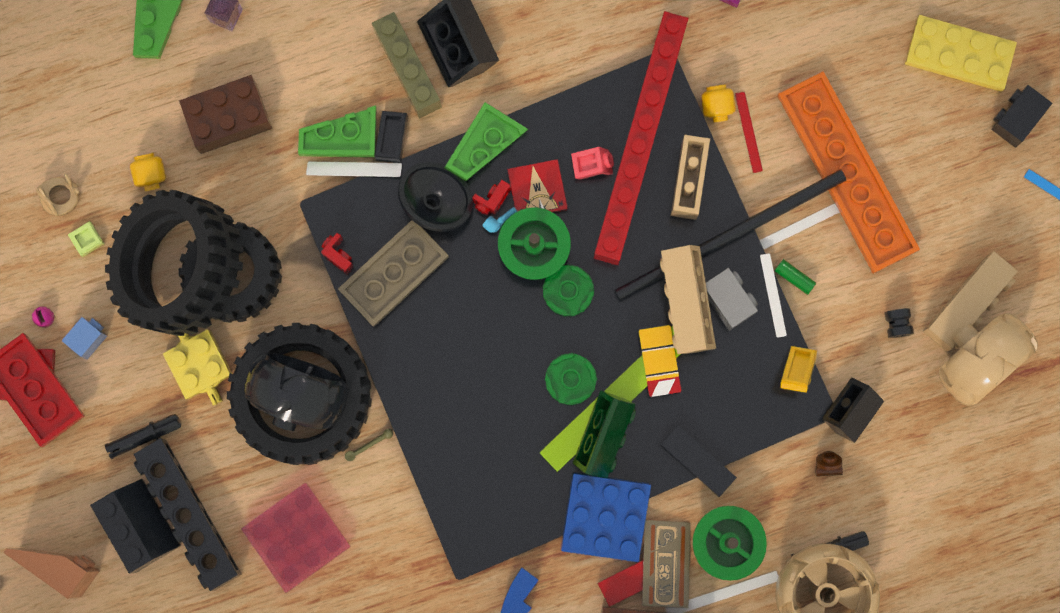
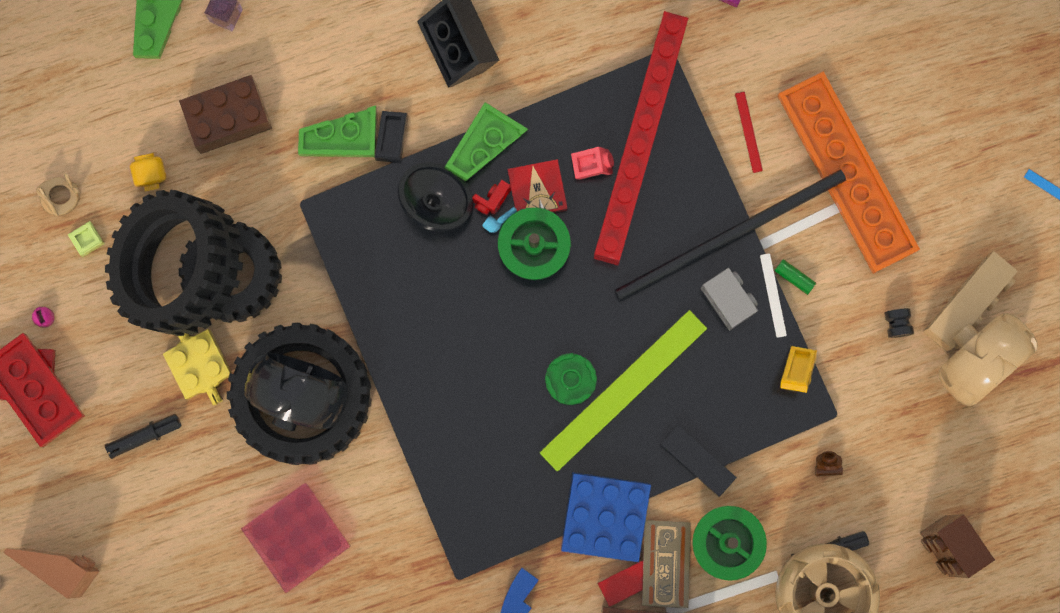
medium blue brick [62,317,107,360] -> none
black slope [90,479,181,574] -> none
black brick [133,438,242,591] -> none
white sticker [306,162,402,177] -> none
red bracket [321,233,354,275] -> none
dark tan plate [338,220,449,327] -> none
olive hinge [345,429,393,461] -> none
olive brick [372,12,442,119] -> none
green tile [543,265,594,316] -> none
dark green slope [573,390,636,478] -> none
yellow sticker [639,325,681,397] -> none
tan brick [660,245,716,354] -> none
tan brick [671,135,710,220] -> none
yellow head [701,84,736,122] -> none
black brick [822,377,884,443] -> none
light yellow plate [905,15,1017,92] -> none
black brick [991,85,1053,148] -> none
none -> reddish brown brick [920,514,995,578]

